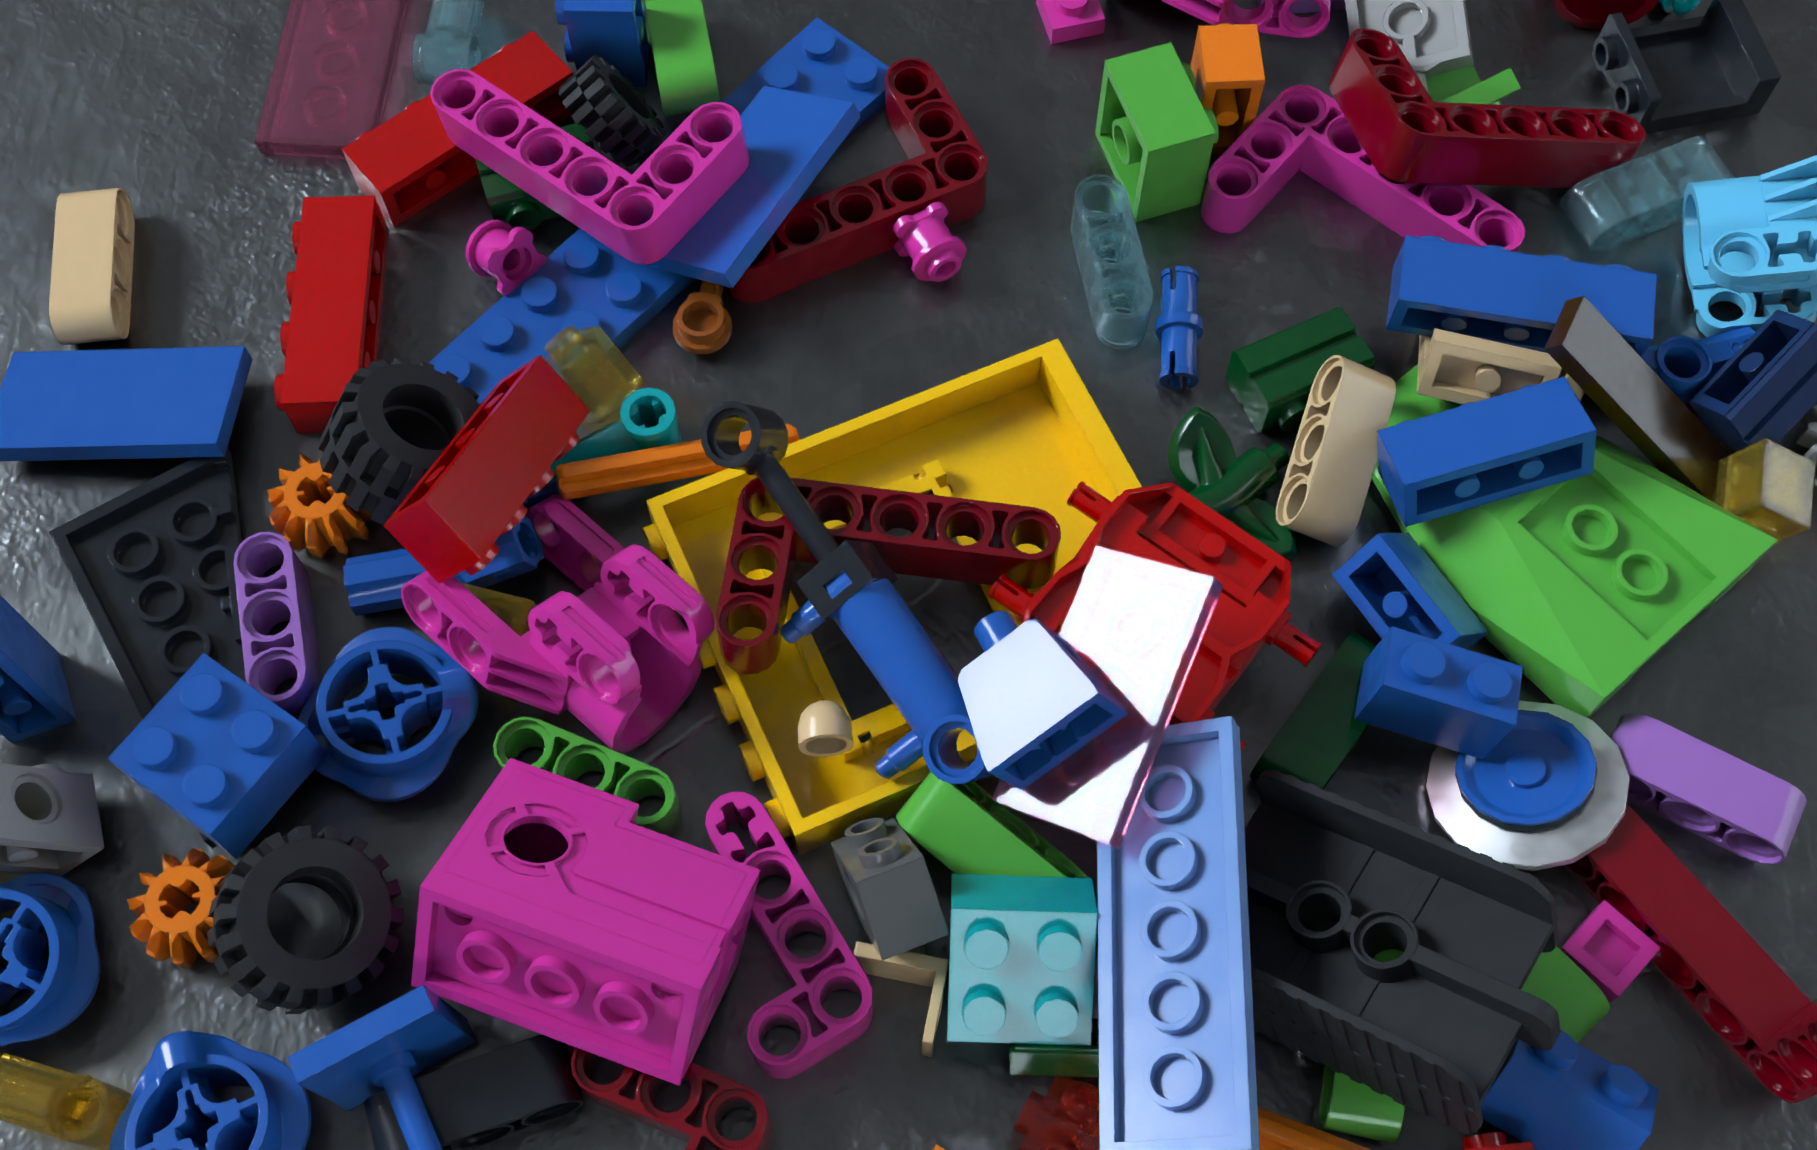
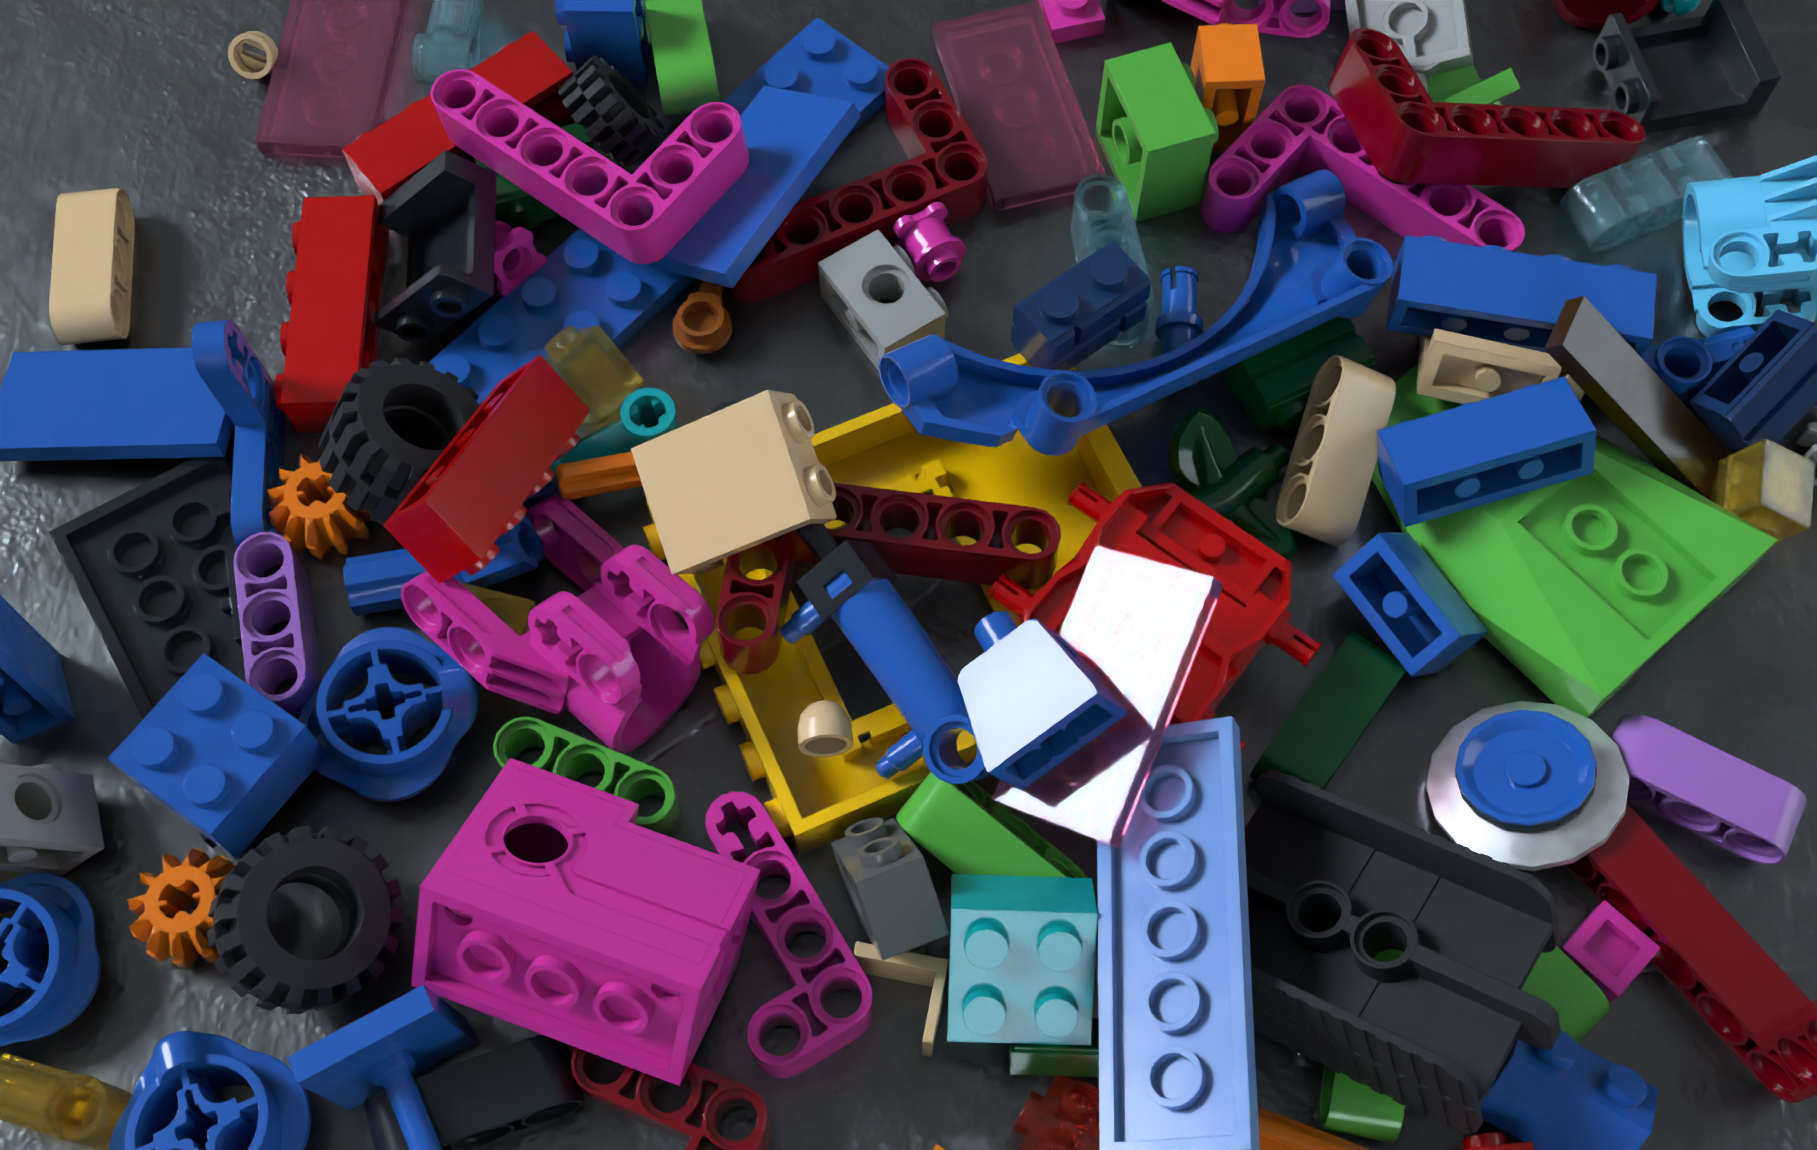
blue brick [1354,626,1523,759] -> none
none -> blue beam [191,319,285,547]
none -> tan hinge [228,31,279,79]
none -> black panel [375,150,497,345]
none -> tan panel [631,390,836,575]
none -> light grey brick [818,229,948,371]
none -> blue panel [878,169,1393,456]
none -> clear pink tile [932,1,1106,212]
none -> dark blue brick [1011,241,1152,370]

